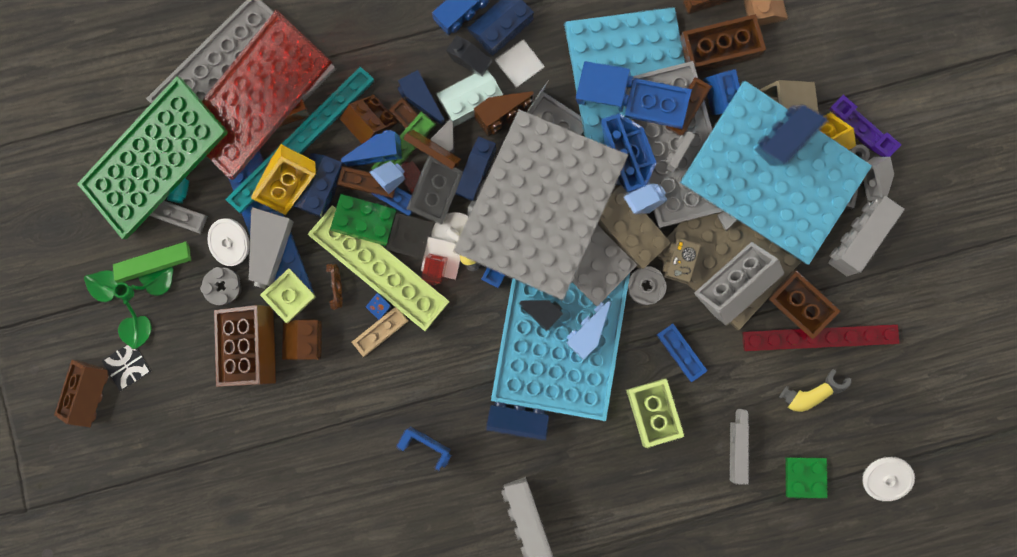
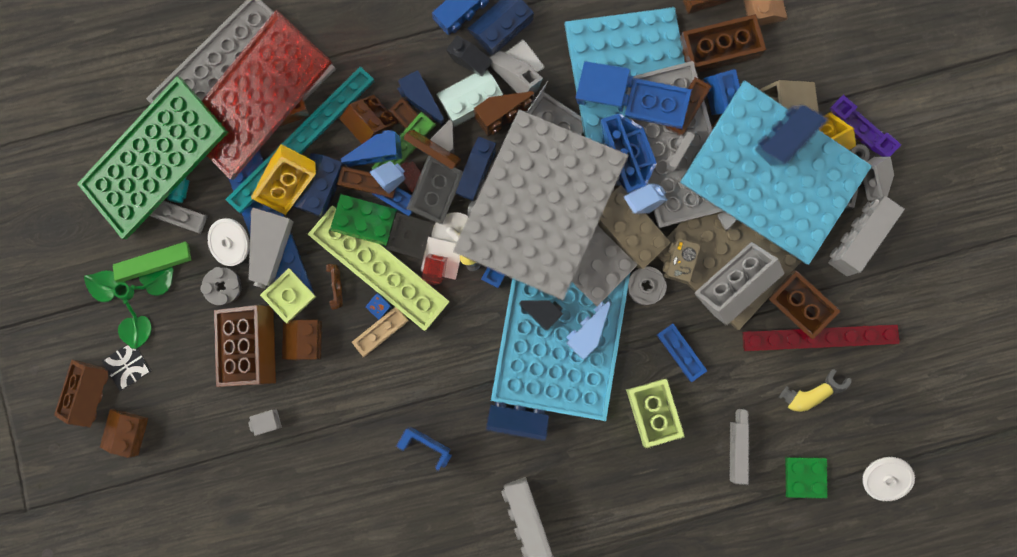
none -> reddish brown slope [100,409,148,458]
none -> light grey brick [249,409,282,436]
none -> light grey slope [490,51,543,93]

